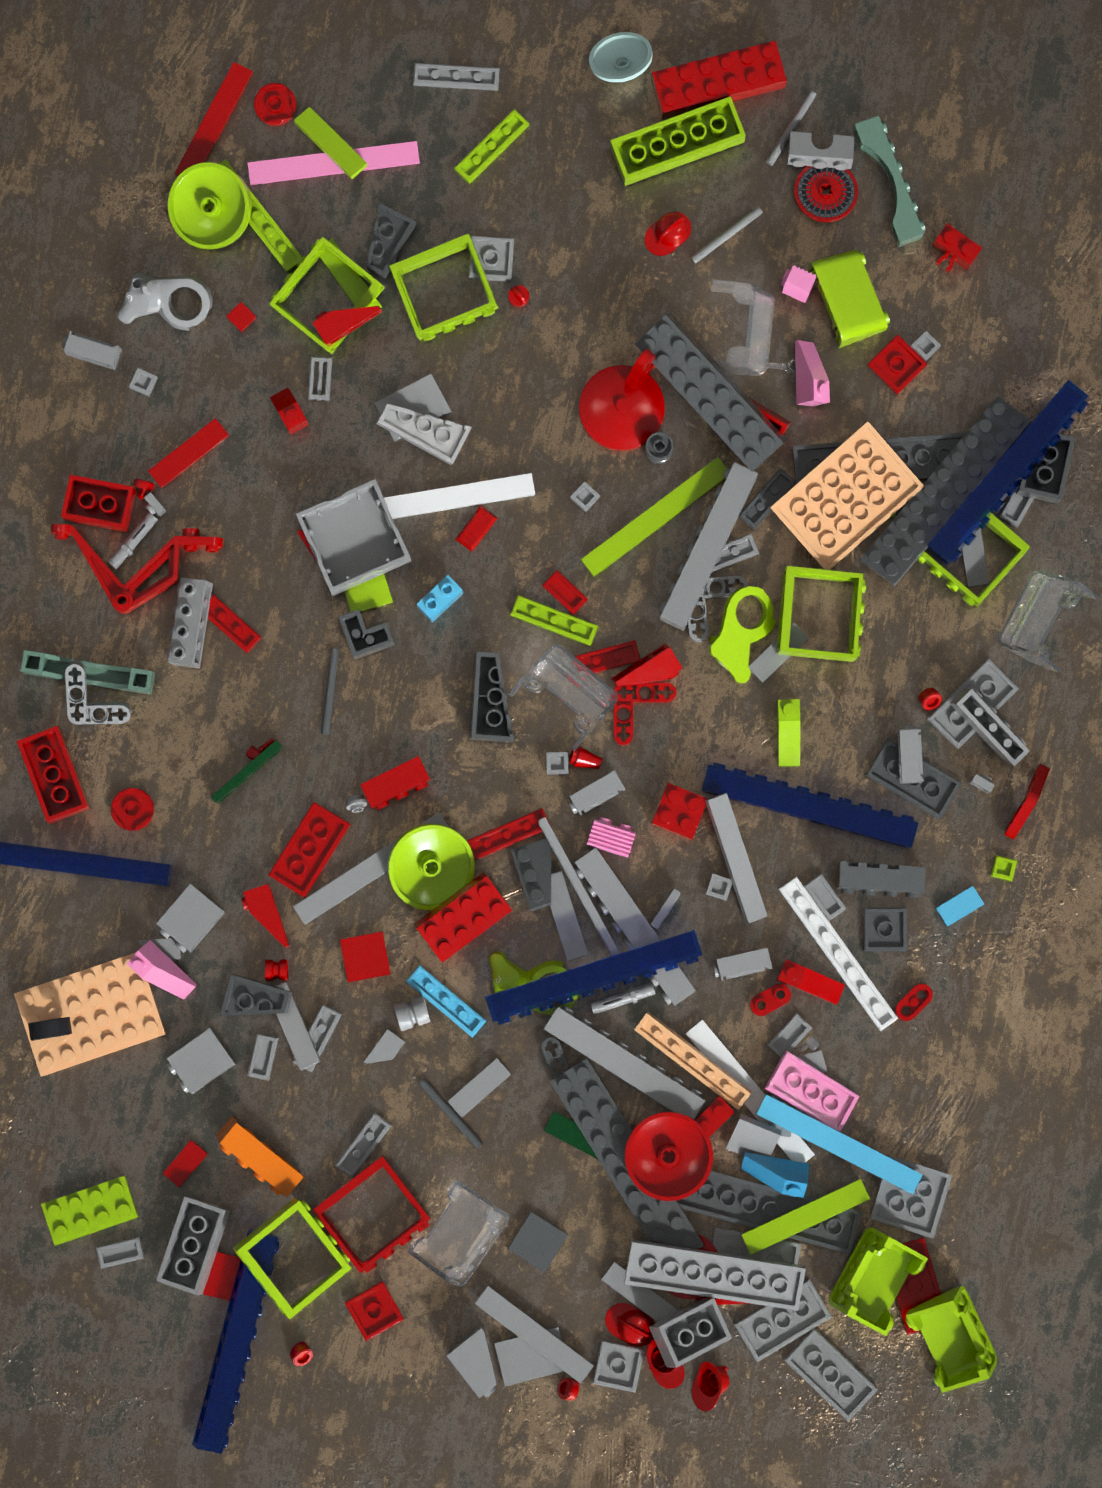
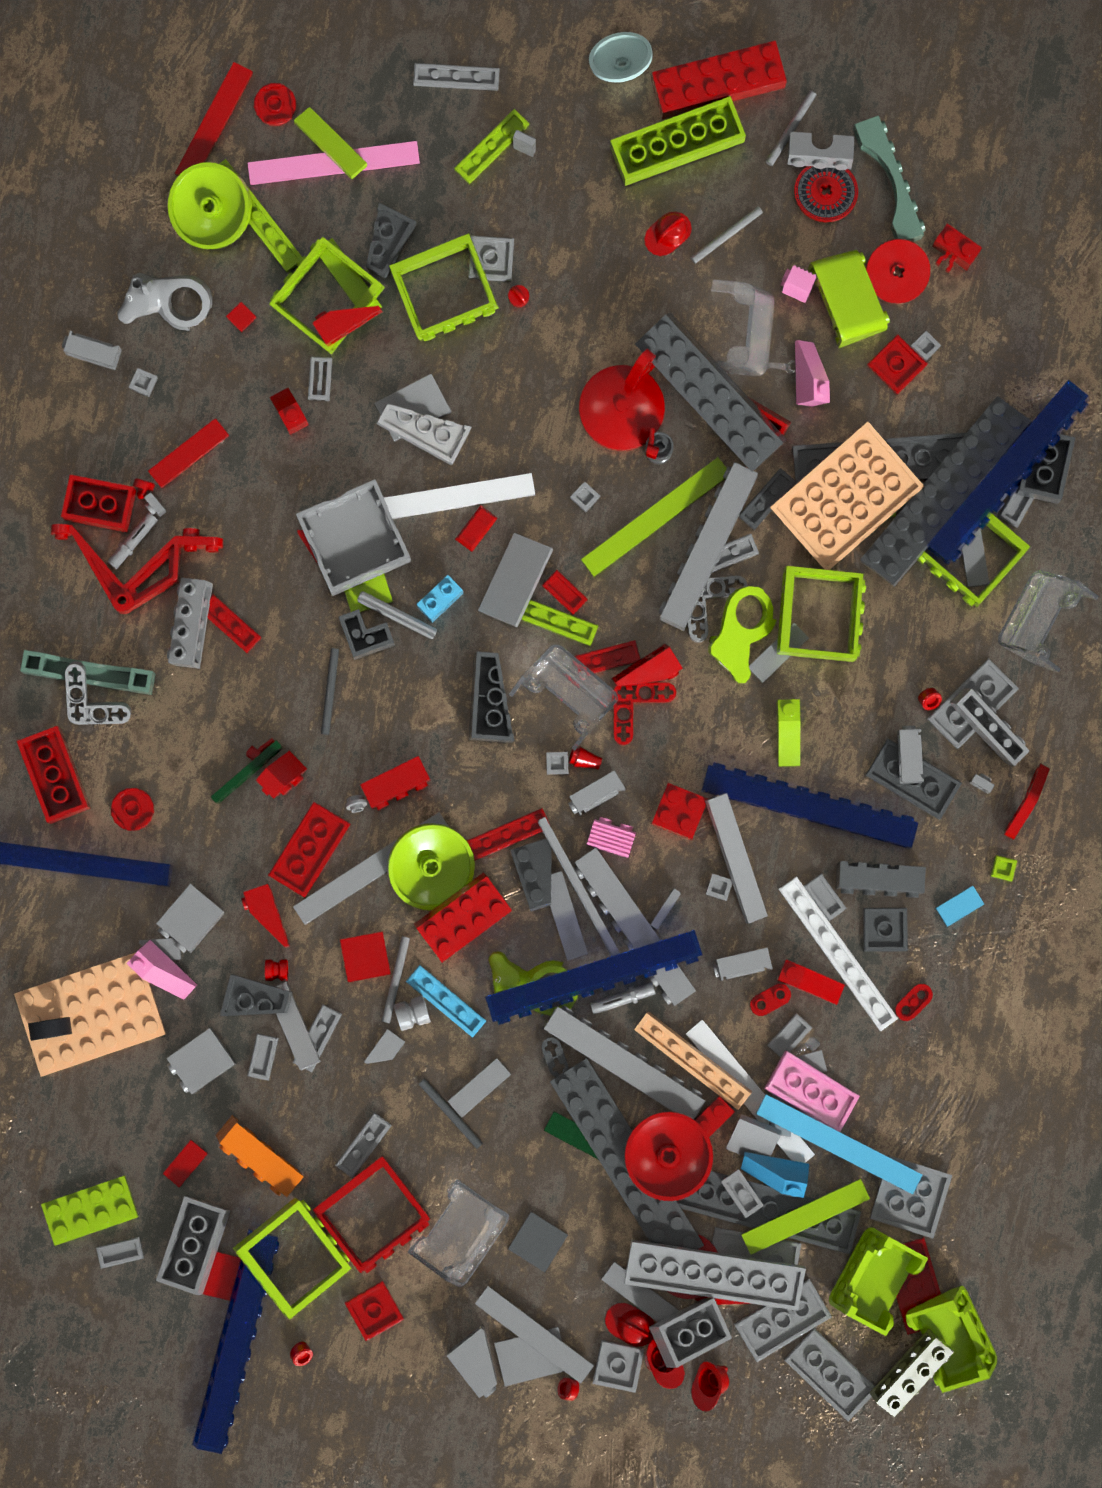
none -> red brick [256,750,307,799]
none -> light grey axle [357,591,437,639]
none -> light grey bar [382,936,410,1023]
none -> light grey tile [478,533,553,627]
none -> light grey tile [513,130,536,157]
none -> red hand [646,428,660,459]
none -> light grey plate [720,1169,764,1218]
none -> red piece [866,239,931,303]
none -> brick [870,1328,954,1417]

